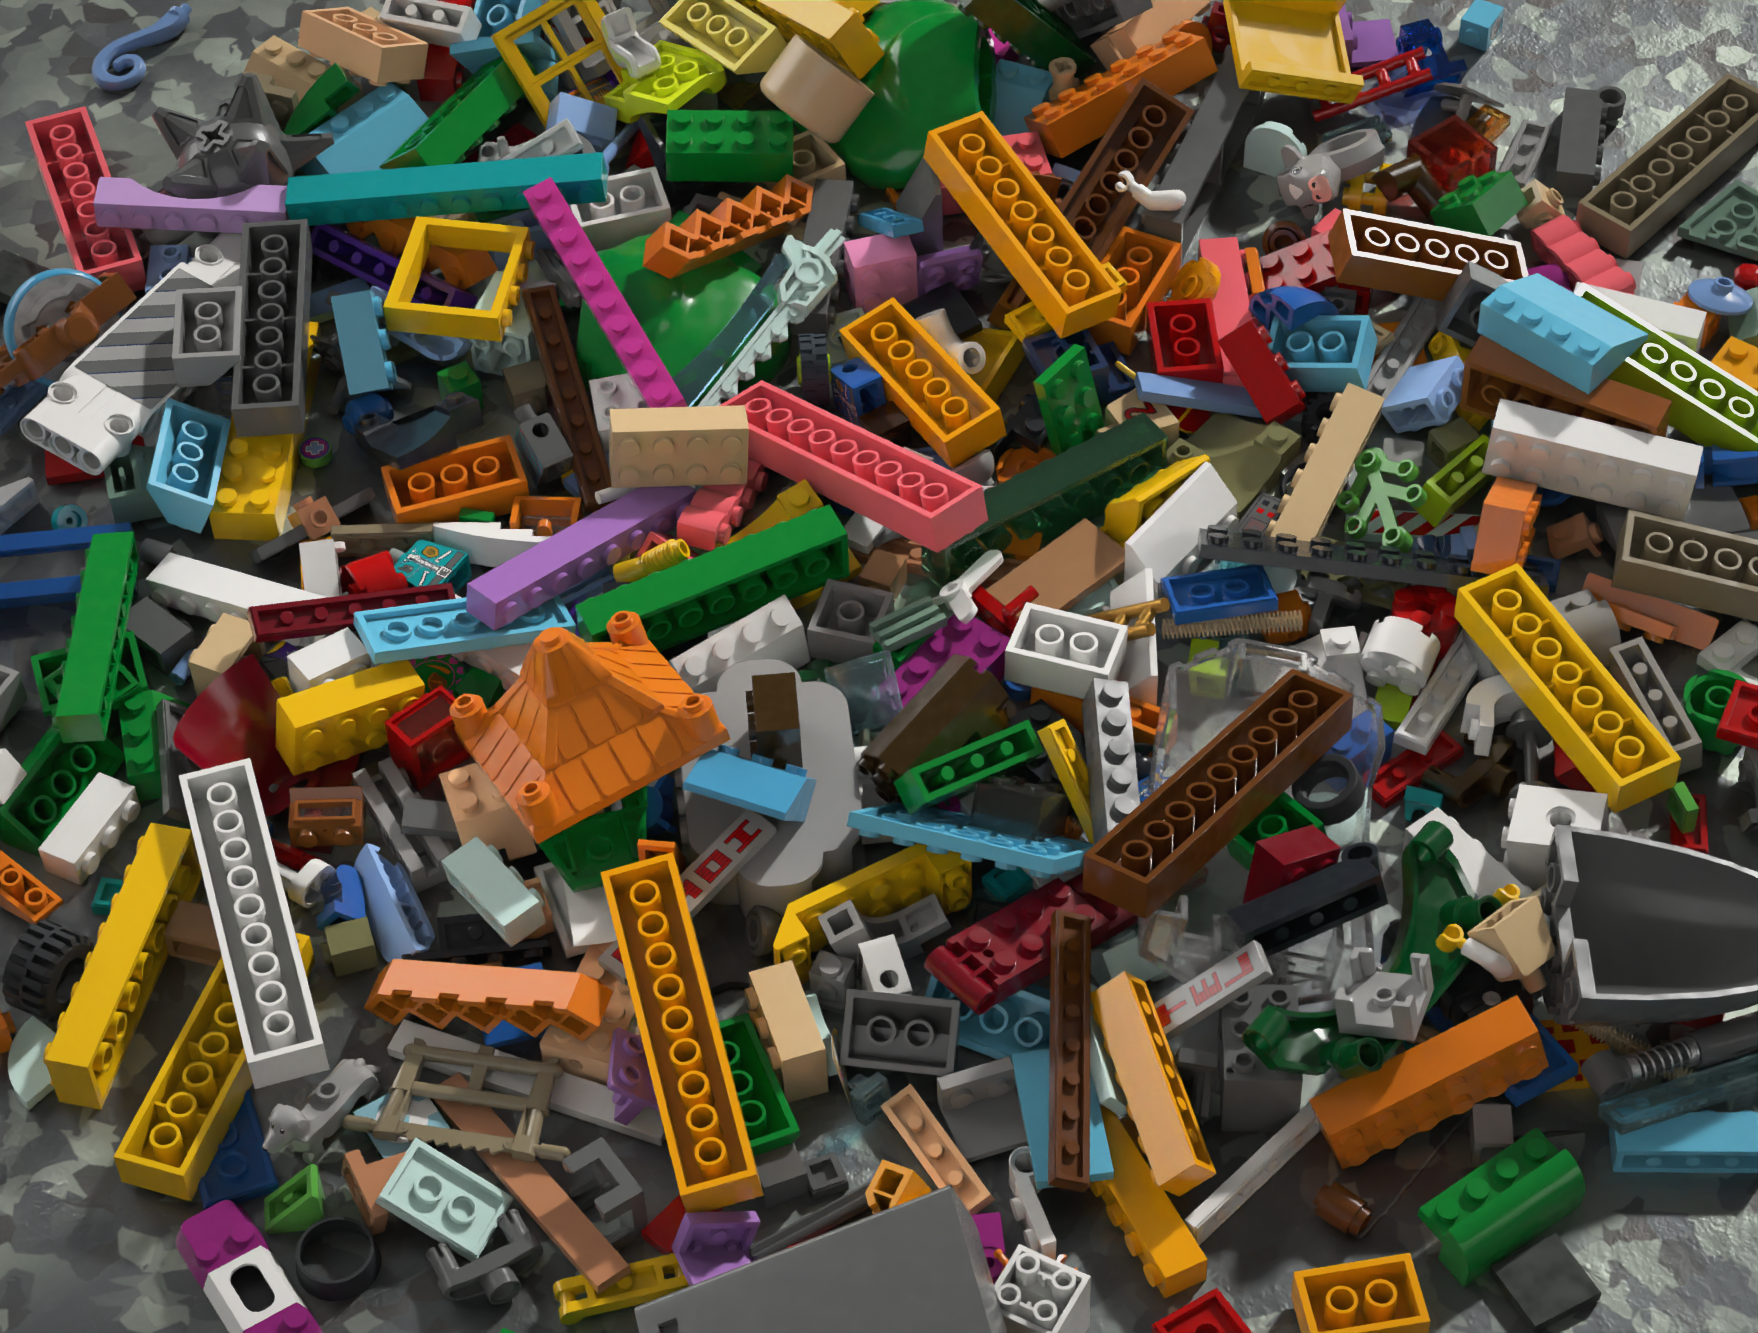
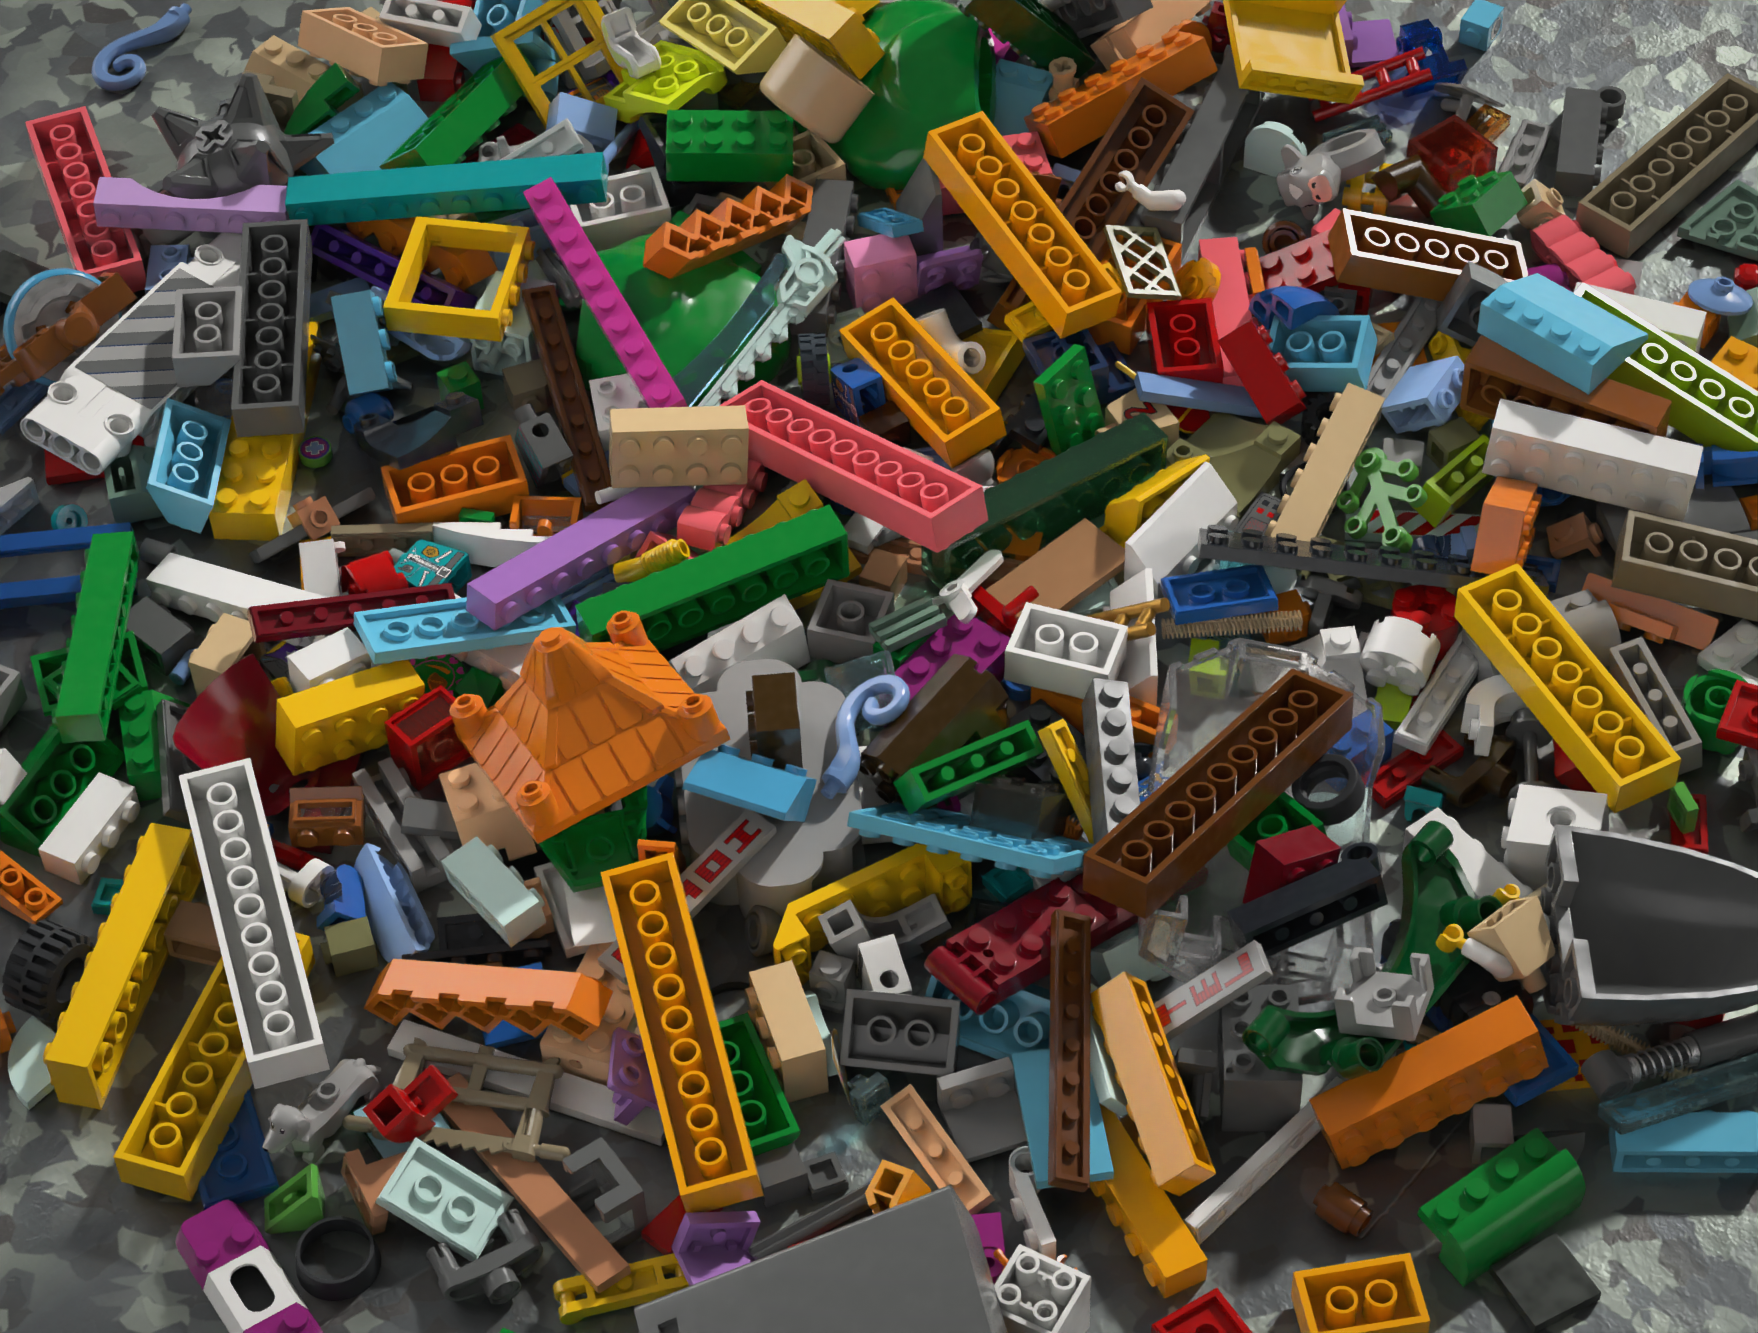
none -> red brick [362,1065,458,1143]
none -> medium blue plant [820,674,910,799]
none -> window [1103,225,1182,300]

